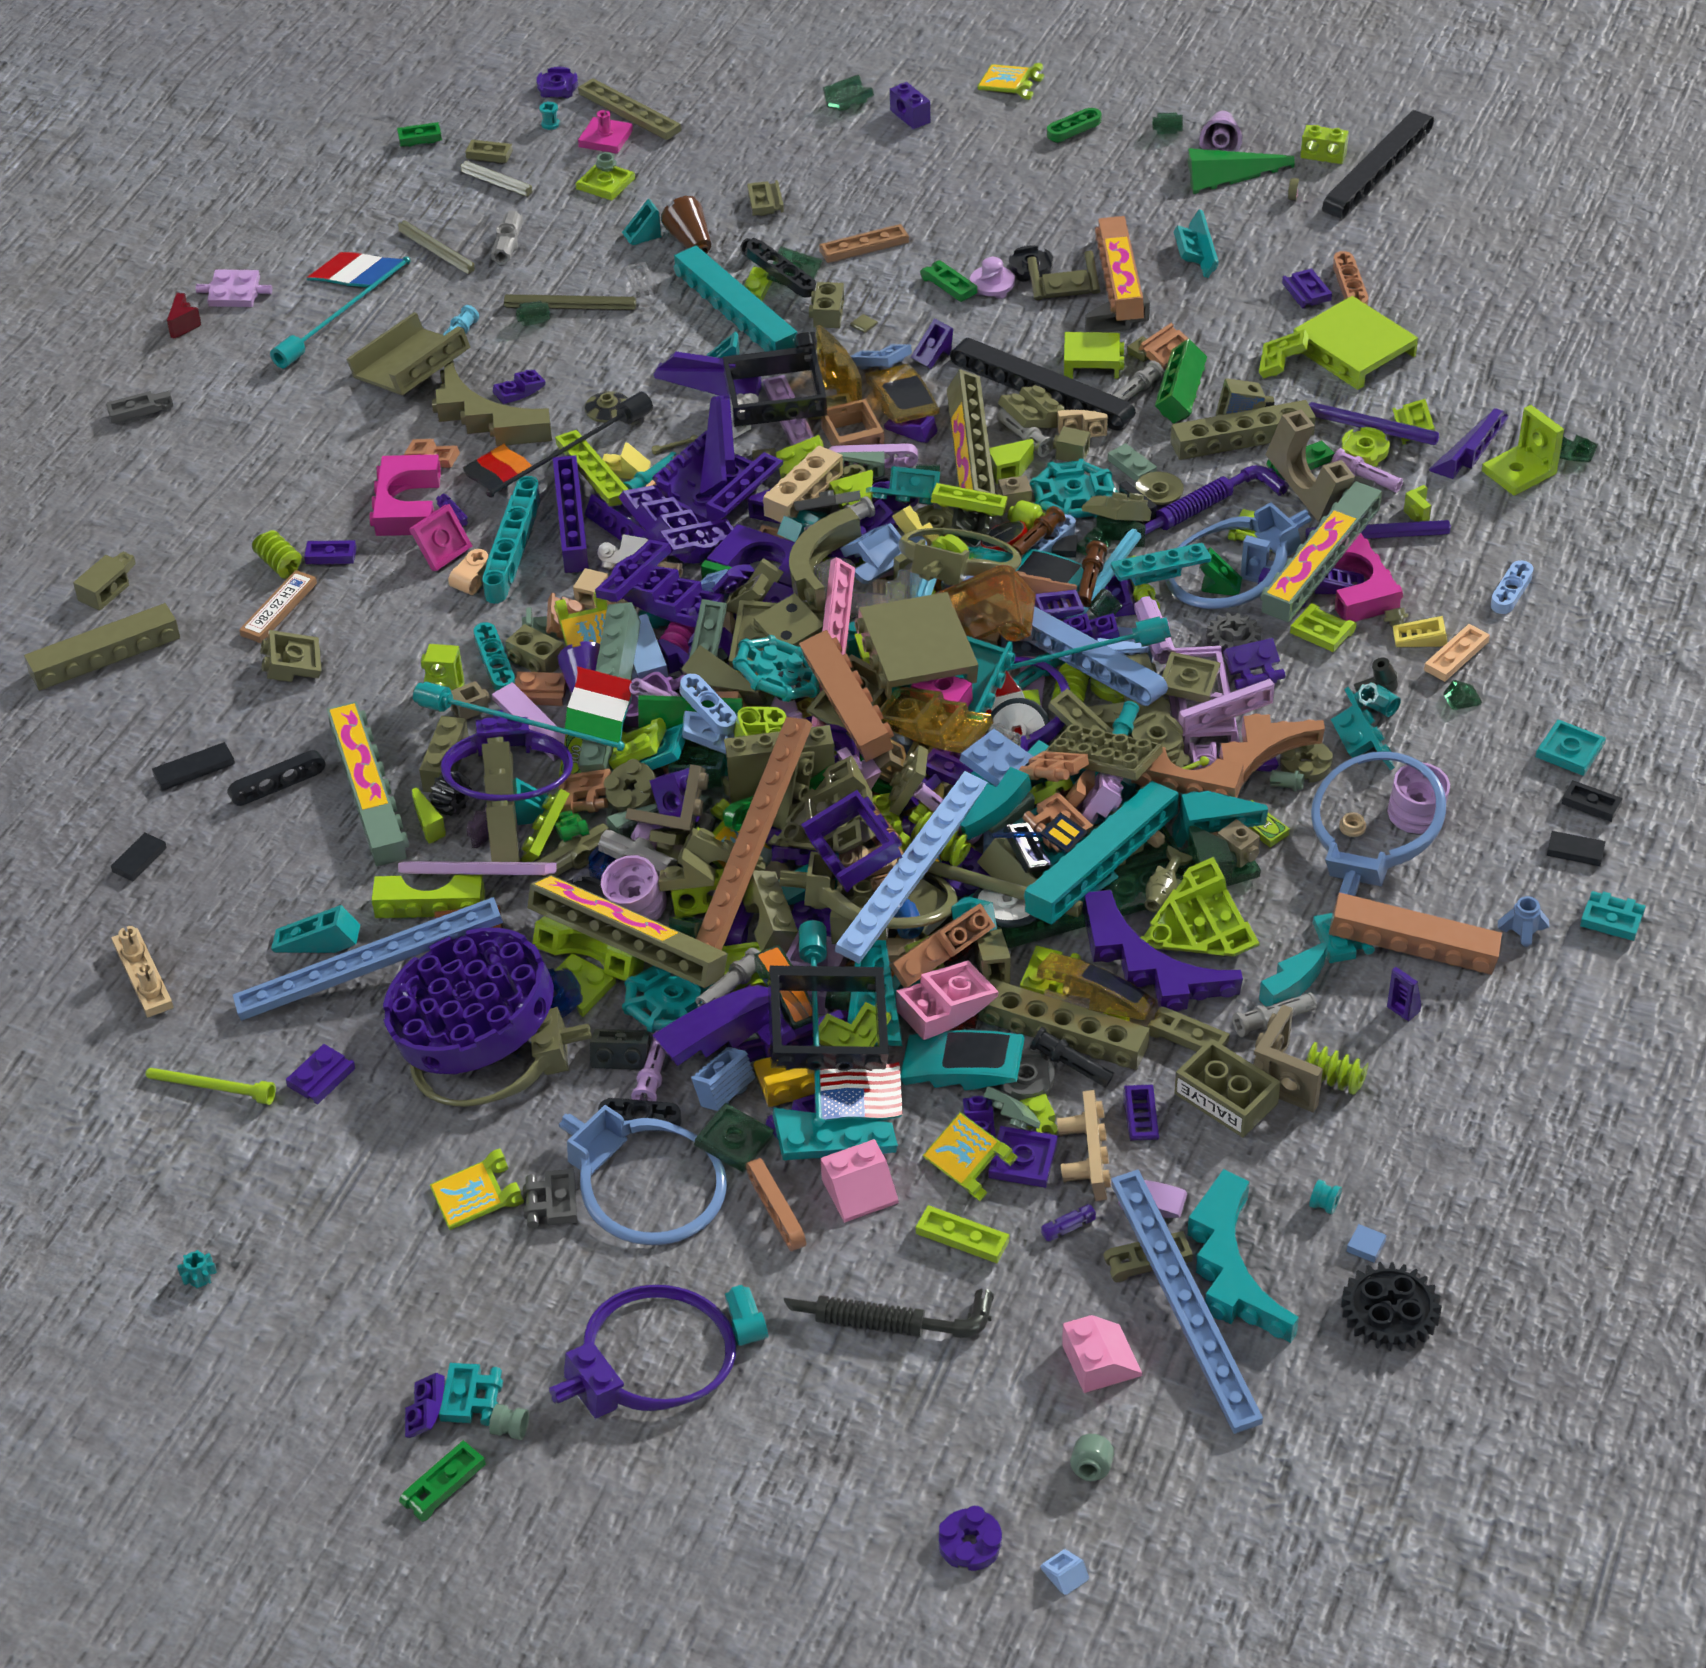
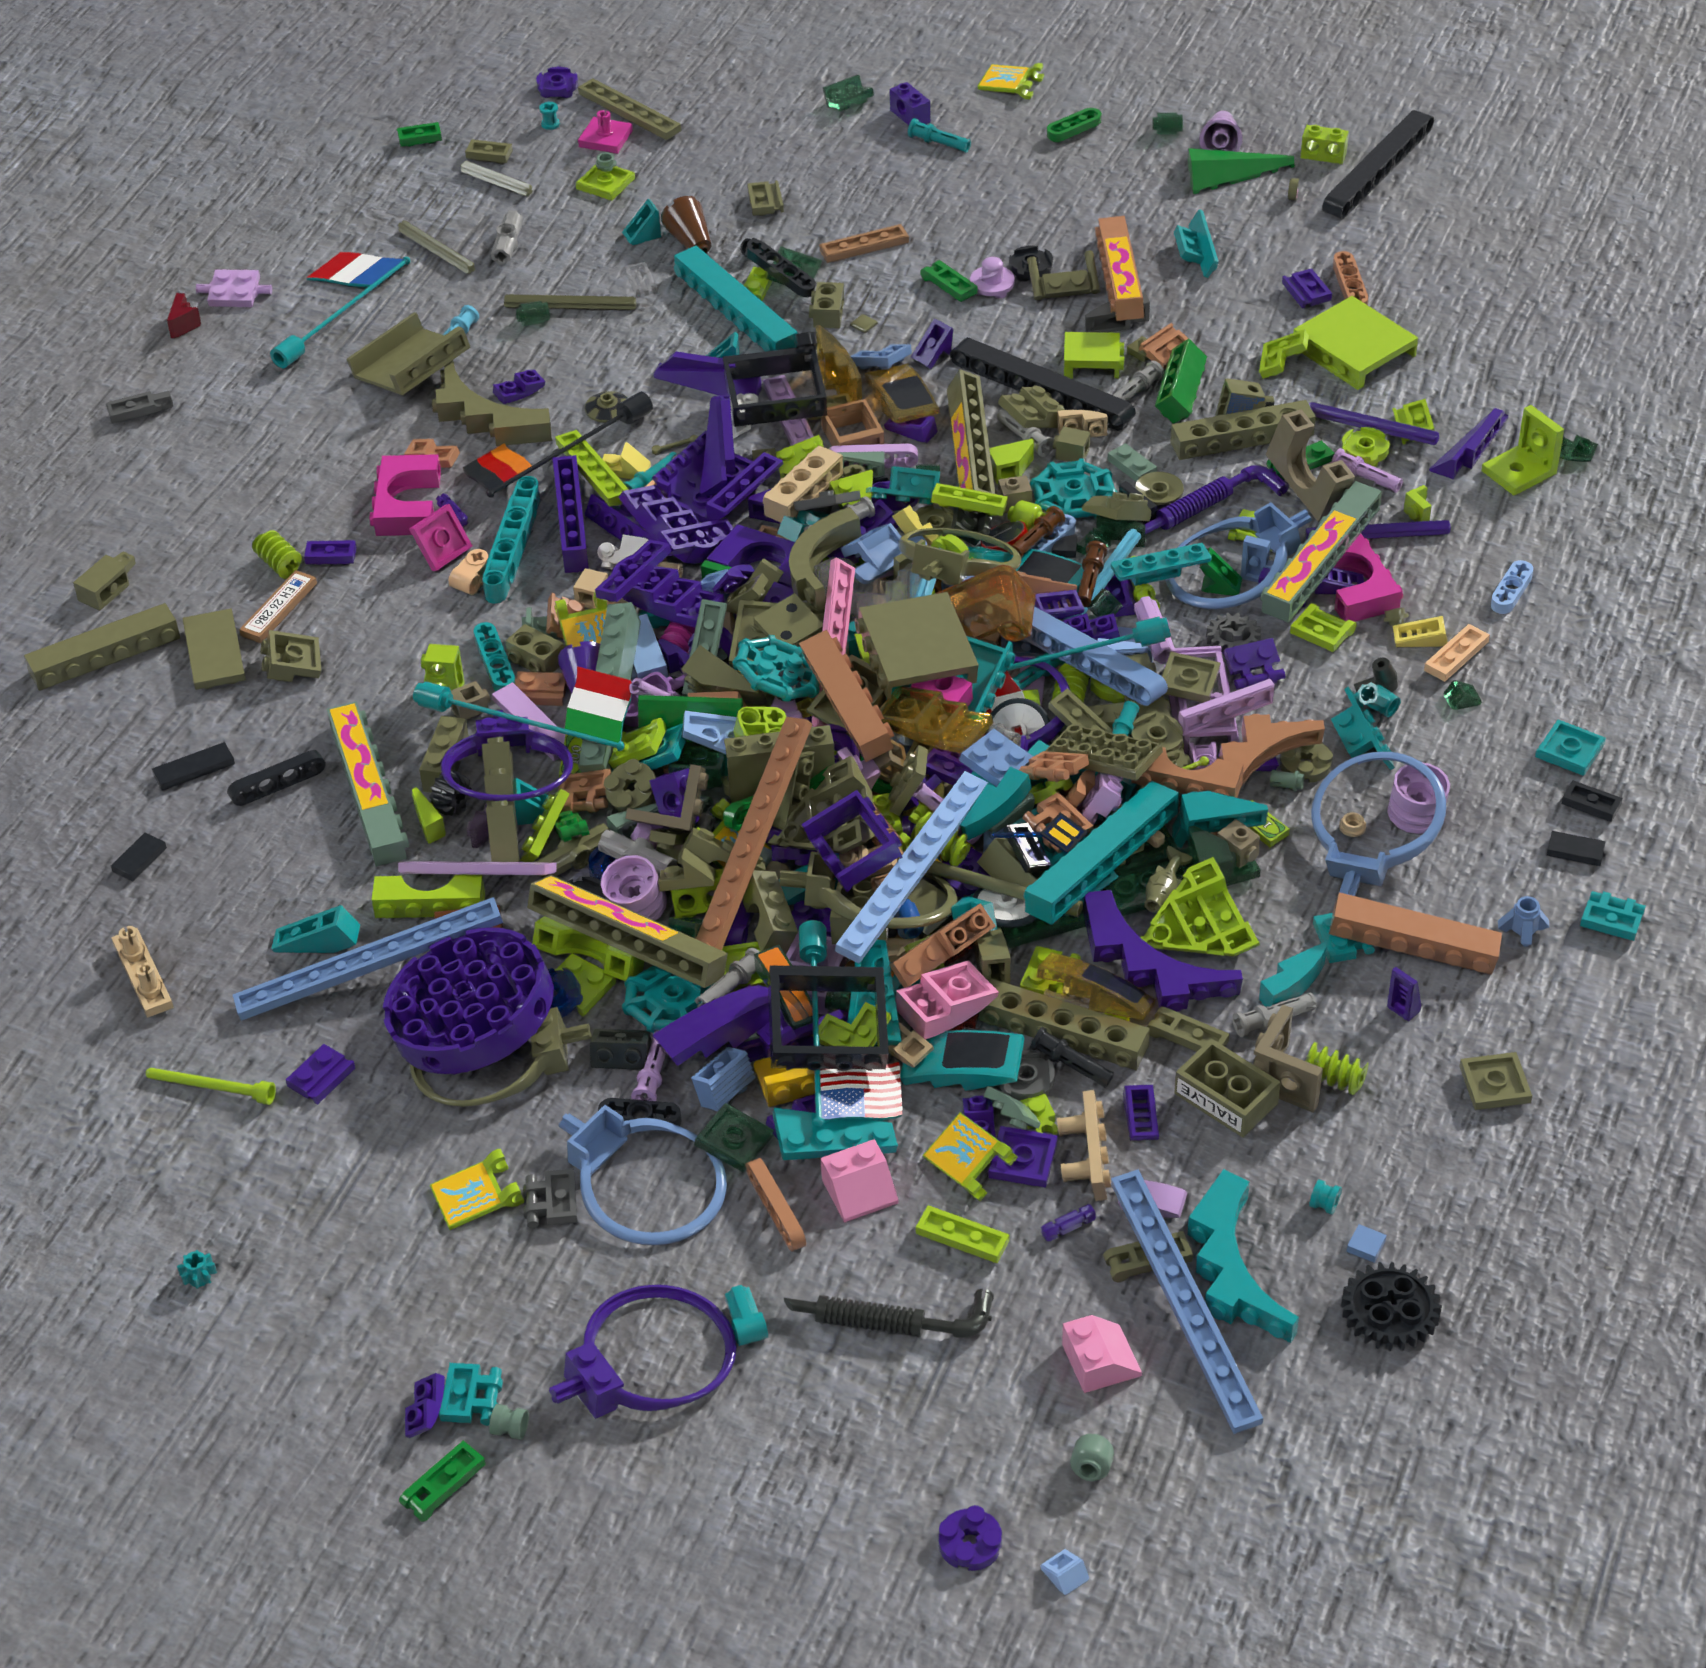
light blue beam [680,674,736,735] -> none
none -> olive tile [182,608,246,690]
none -> tan slope [888,1023,934,1068]
none -> teal pin [907,118,971,153]
none -> olive plate [1459,1052,1532,1110]

